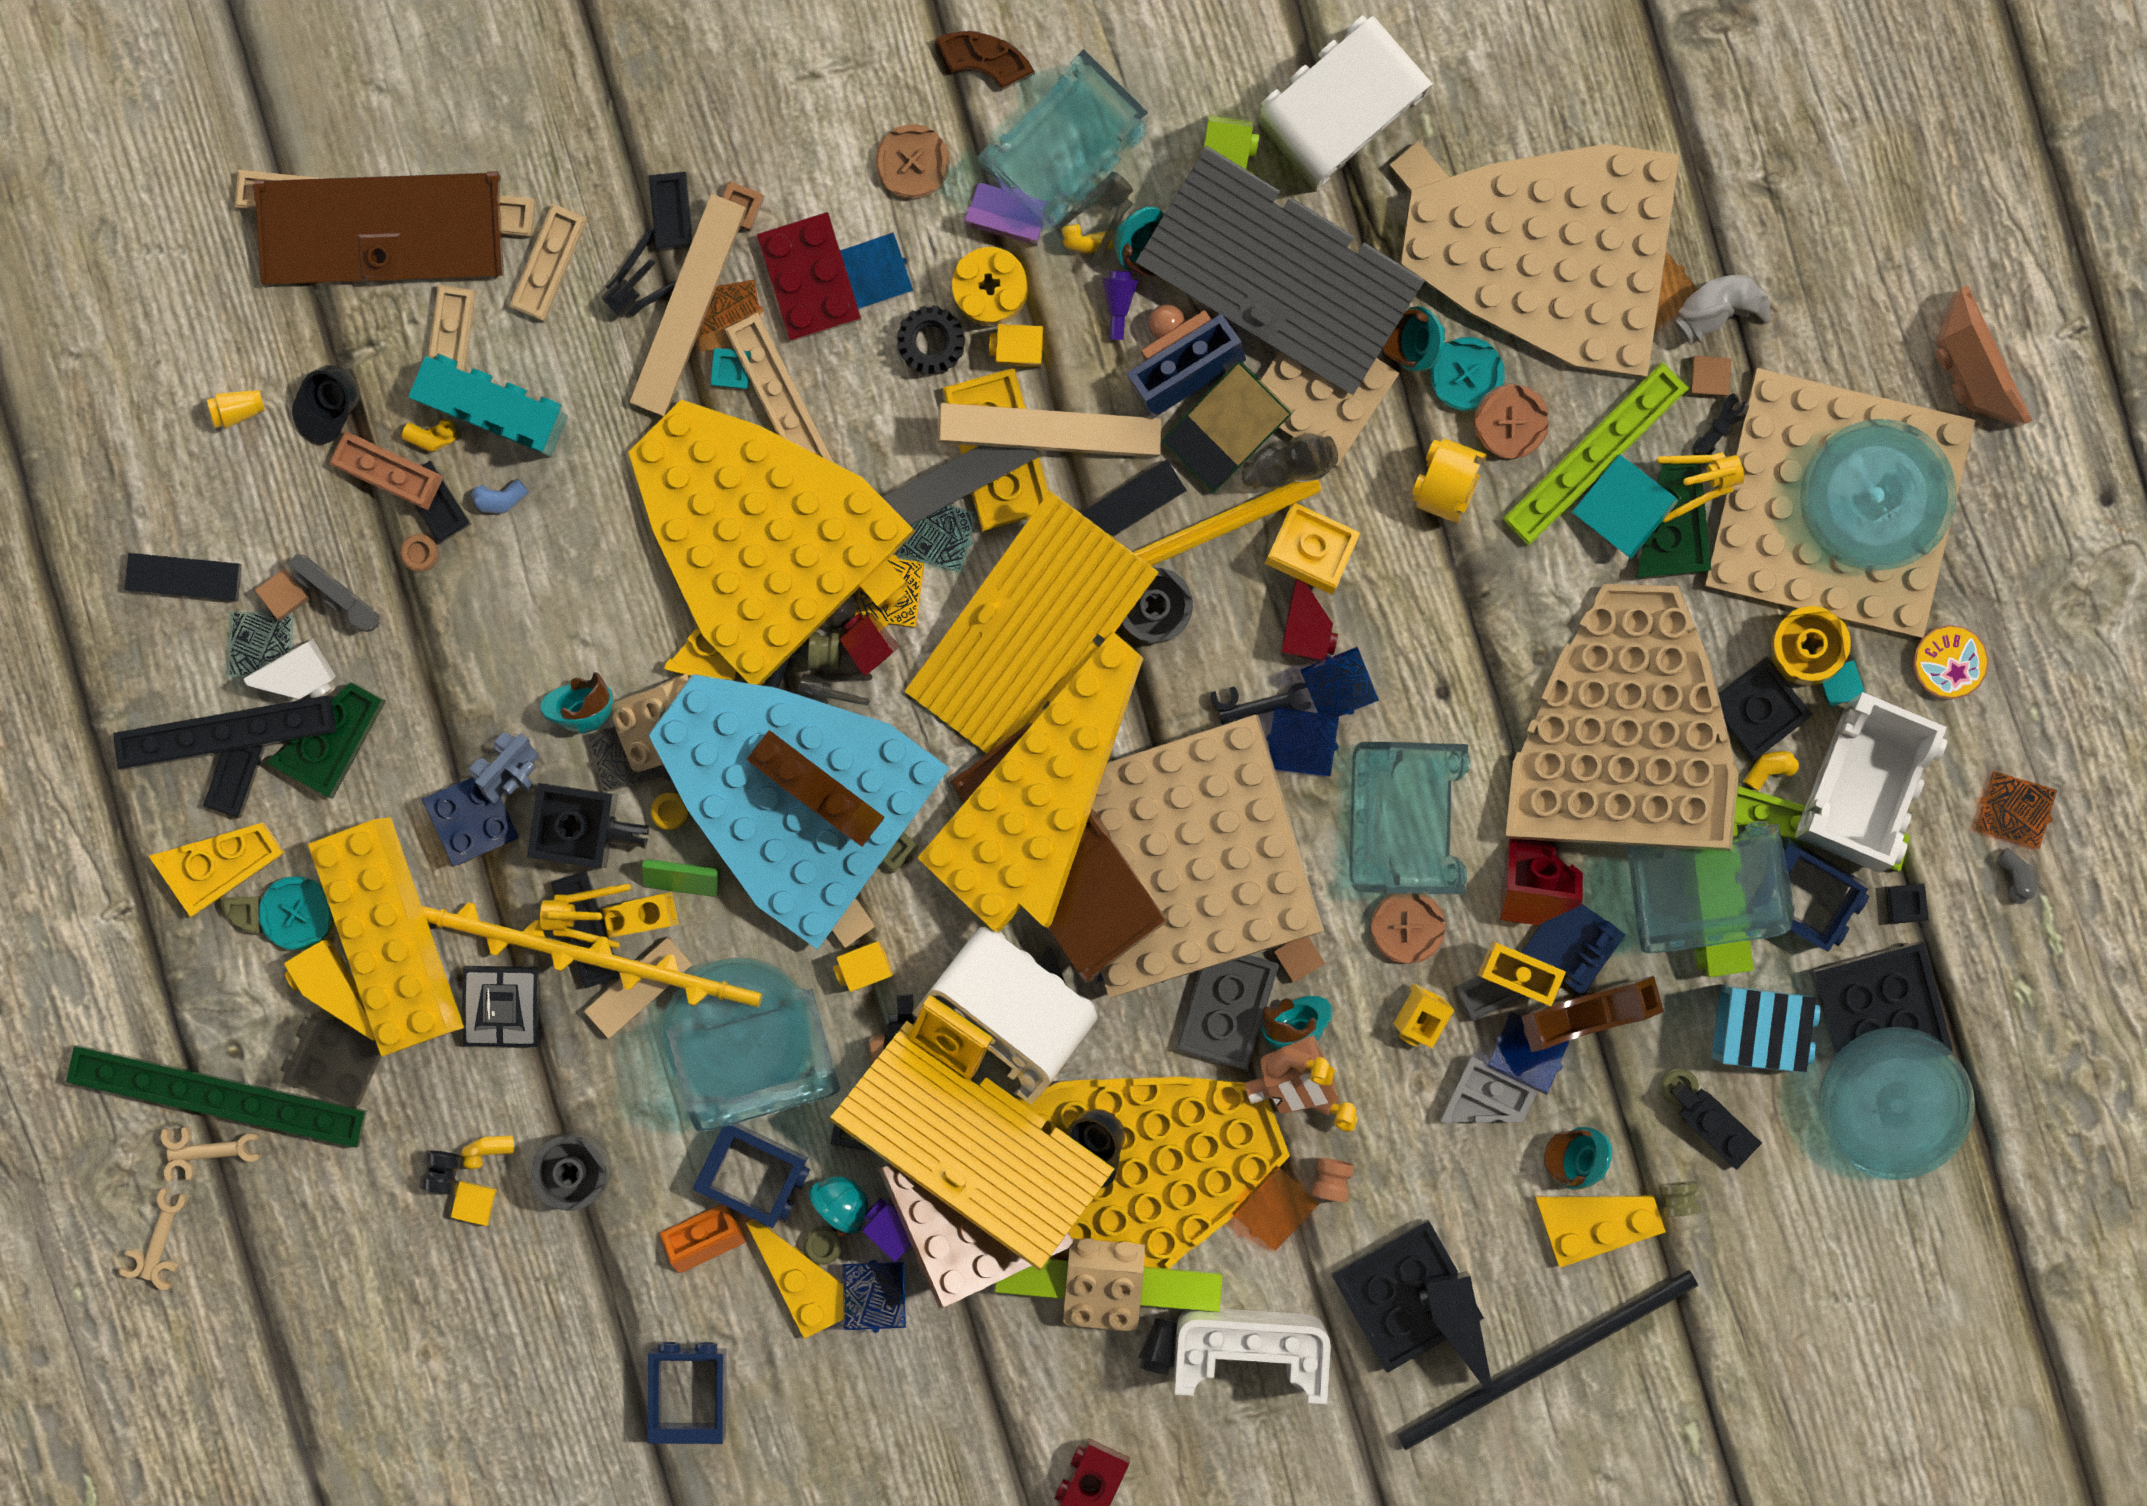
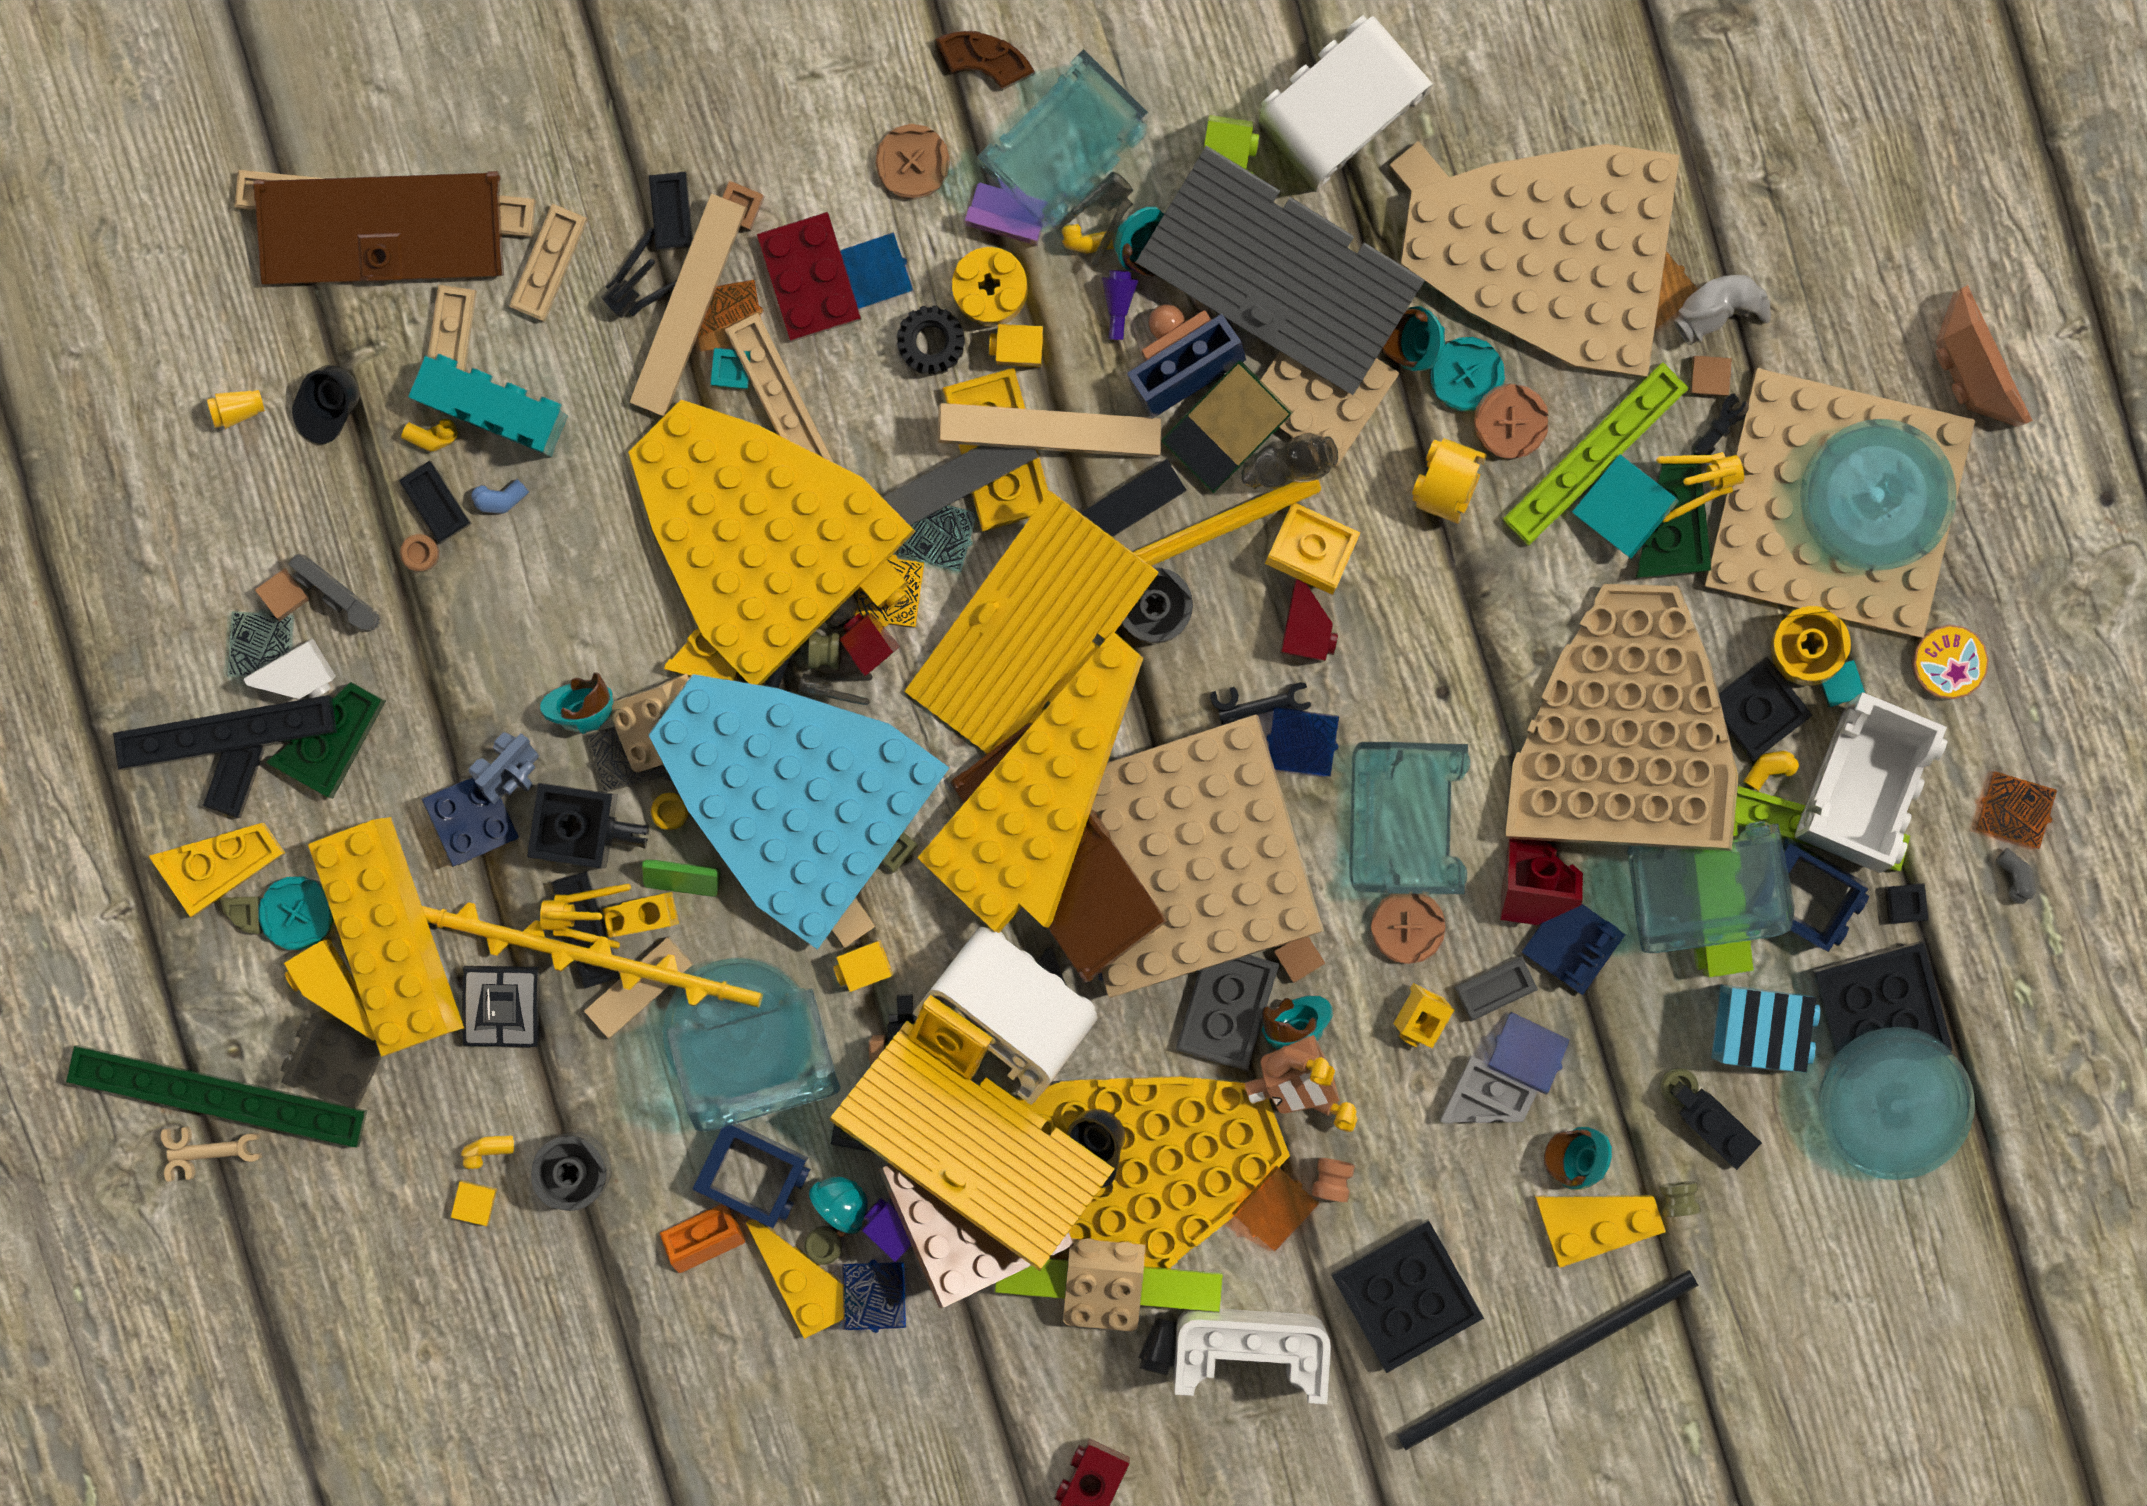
tan bar [119,1187,188,1290] -> none
black tile [125,553,242,601] -> none
nougat tile [329,430,444,510] -> none
black wheel [419,1150,463,1194] -> none
dark blue window [647,1342,727,1444] -> none
reddish brown arch [746,730,885,847] -> none
clear blue piece [1300,646,1379,723] -> none
black slope [1418,1271,1492,1389] -> none
yellow brick [1477,941,1566,1007] -> none
reddish brown arch [1521,976,1664,1052] -> none

